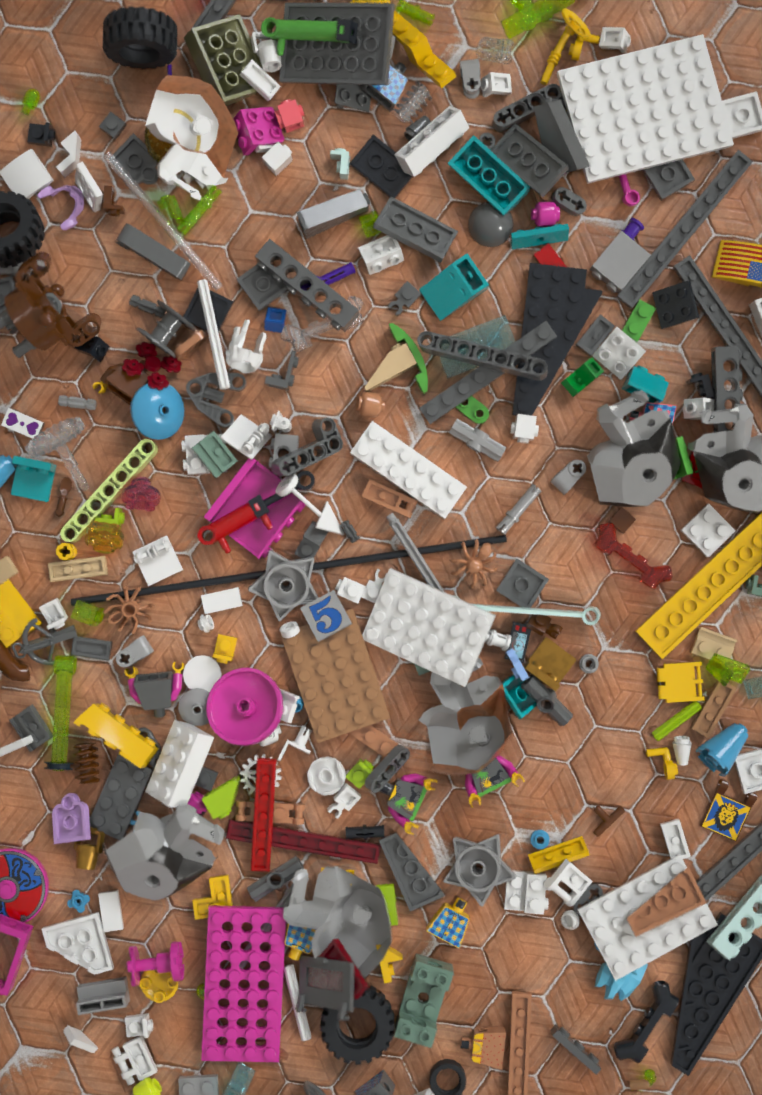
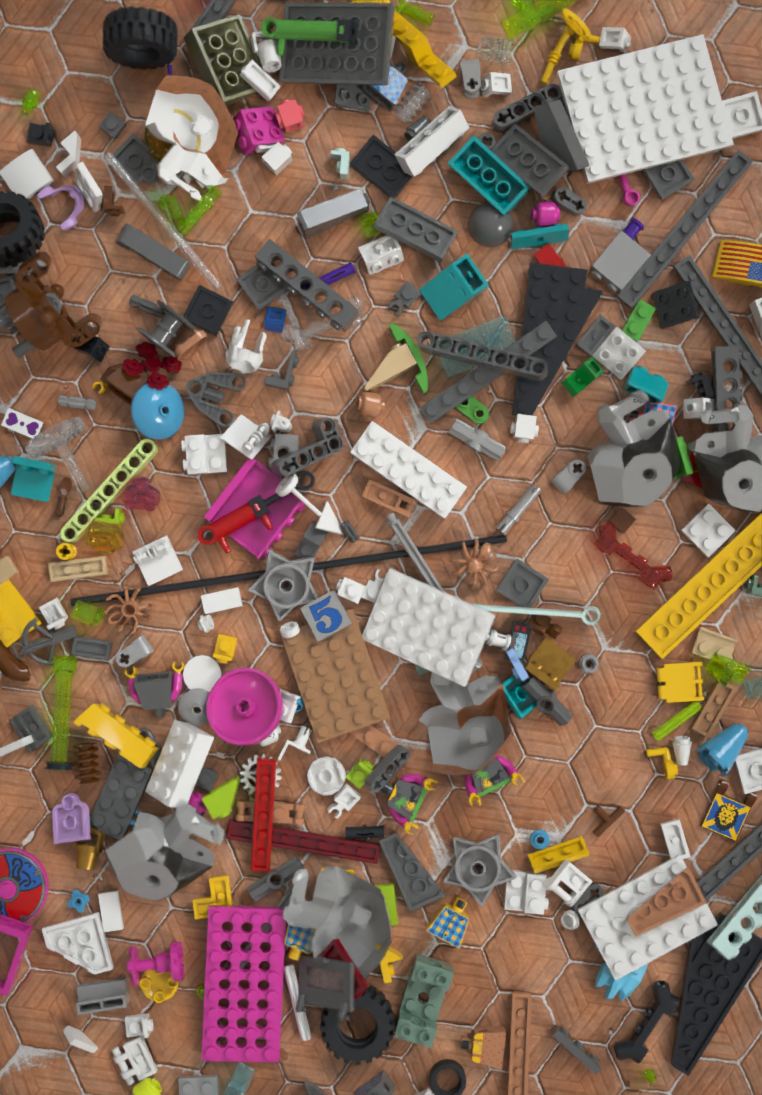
sand green plate [191,431,238,479] -> none
white axle [197,279,230,390] -> none

